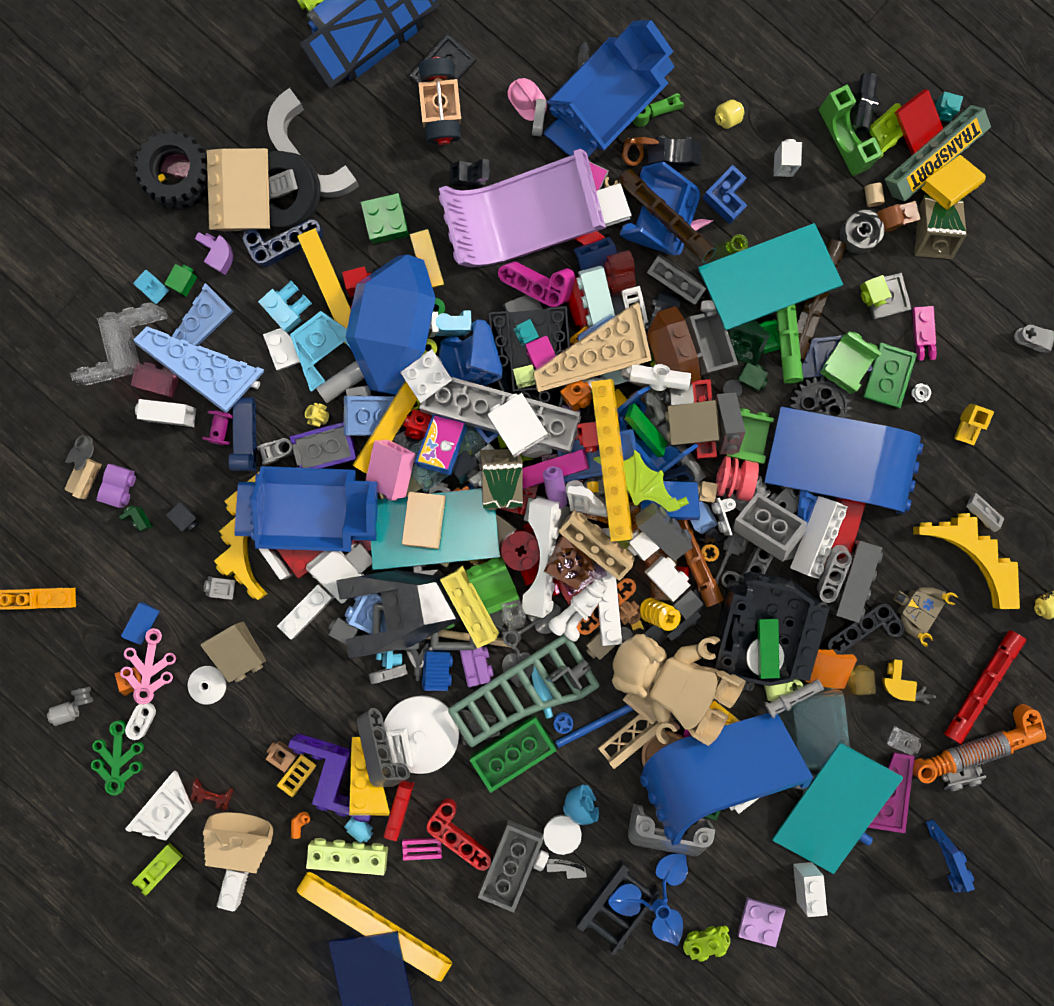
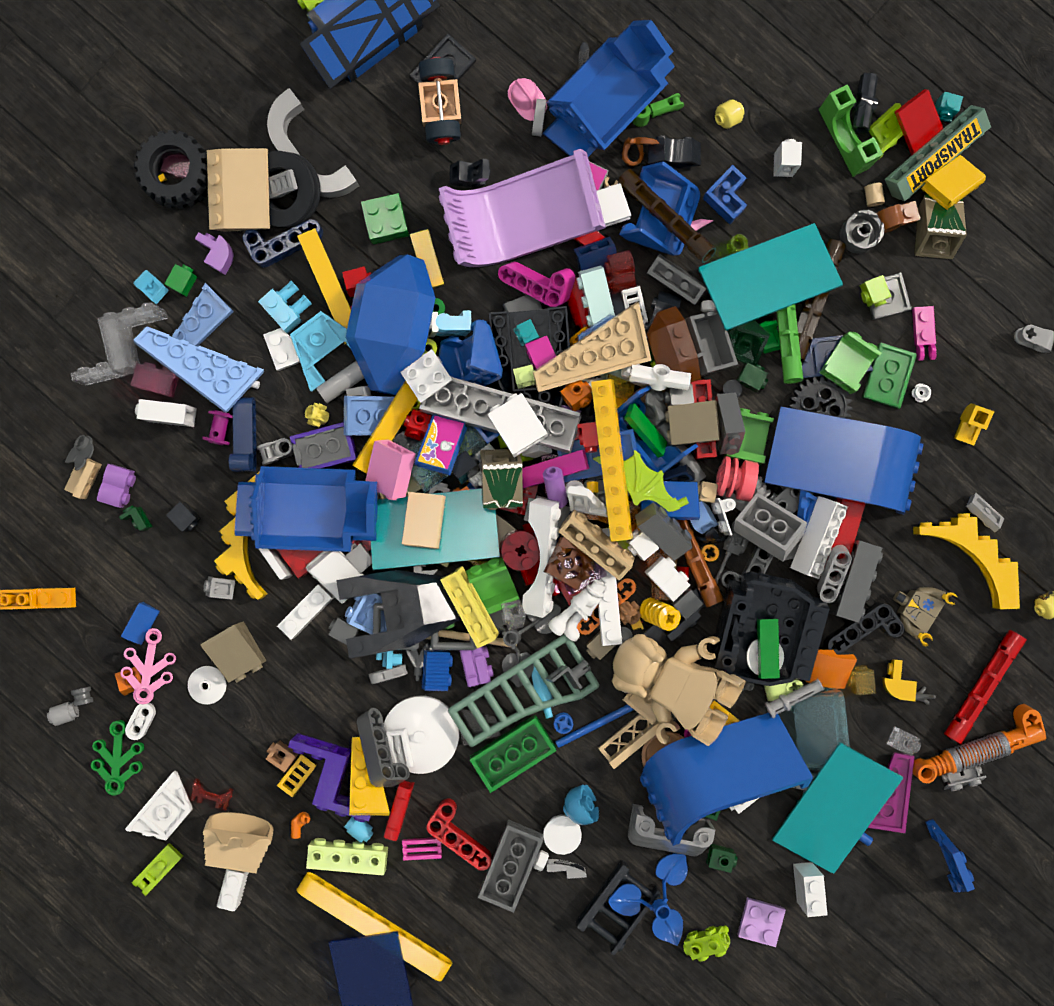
none -> clear yellow hinge [604,374,635,401]
none -> dark green brick [706,844,737,873]

